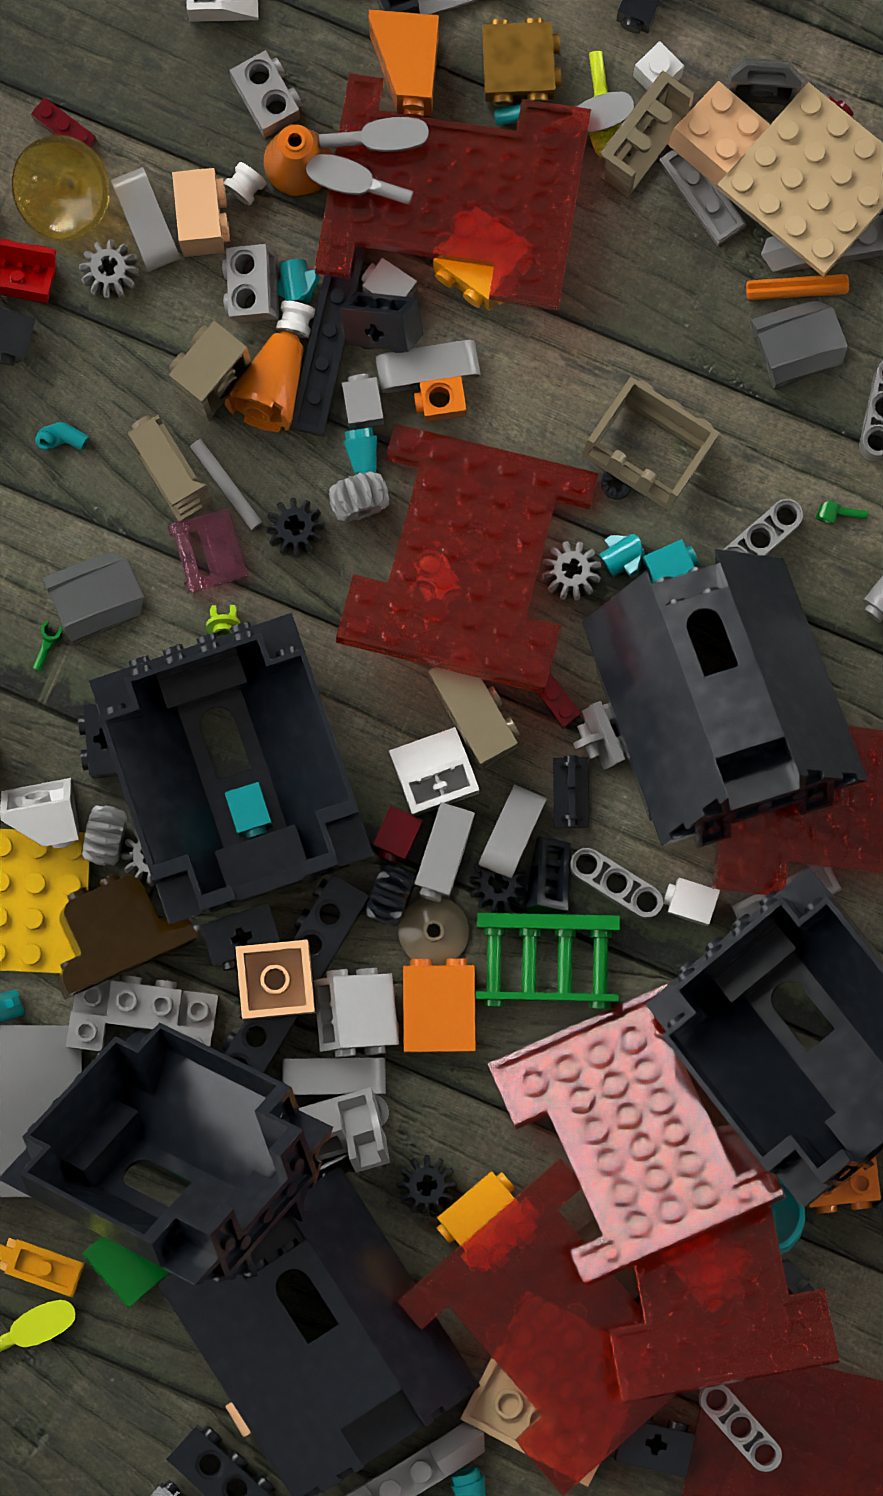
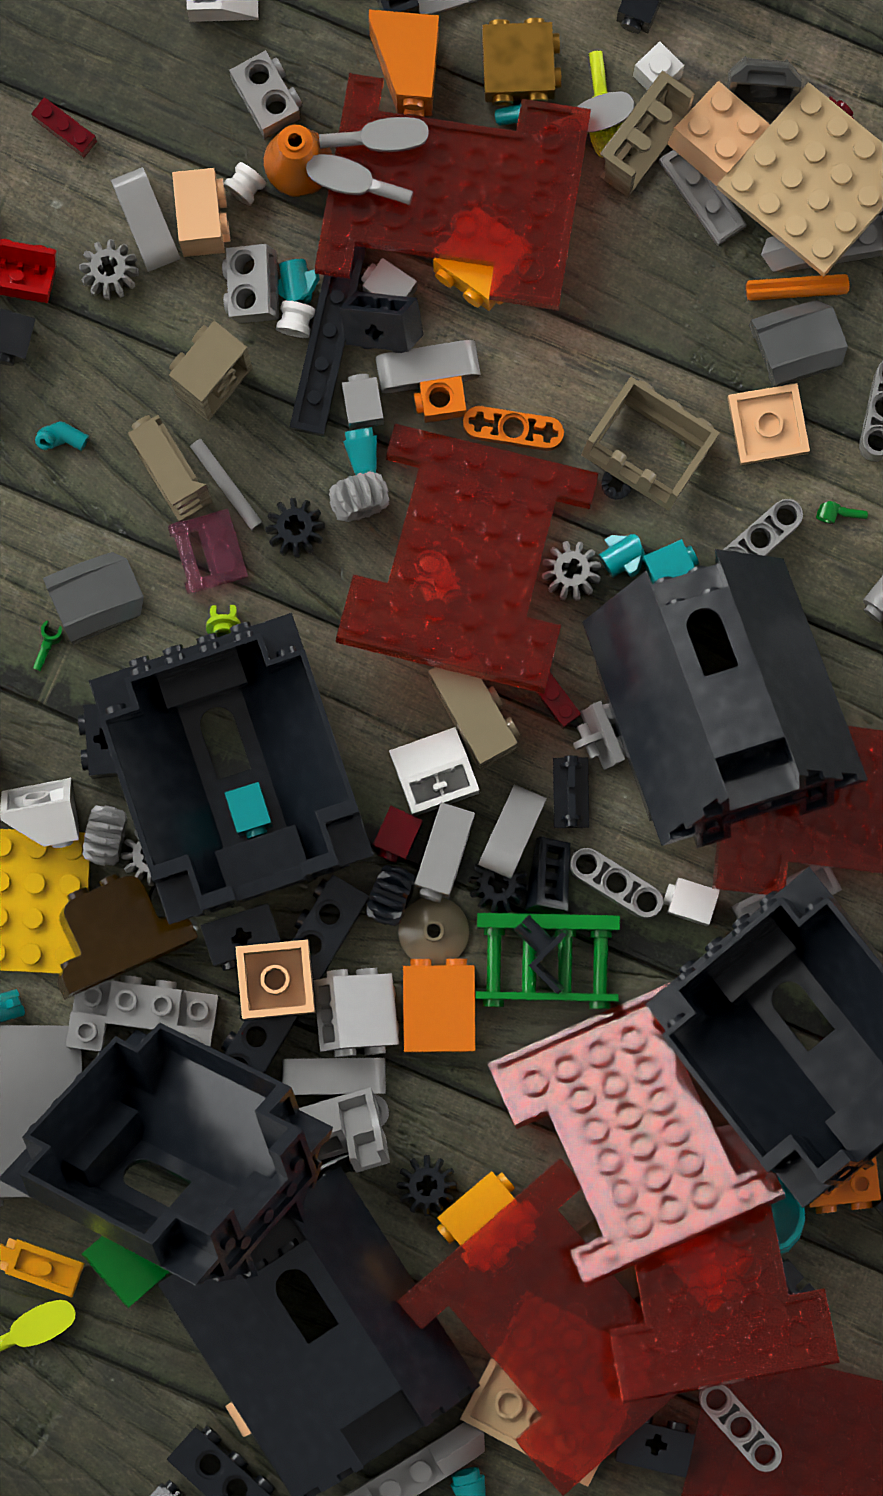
clear yellow dish [11,135,110,241] -> none
orange cone [225,331,304,432] -> none
none -> orange beam [463,406,564,451]
none -> black bracket [513,914,569,994]
none -> light nougat plate [728,383,810,465]

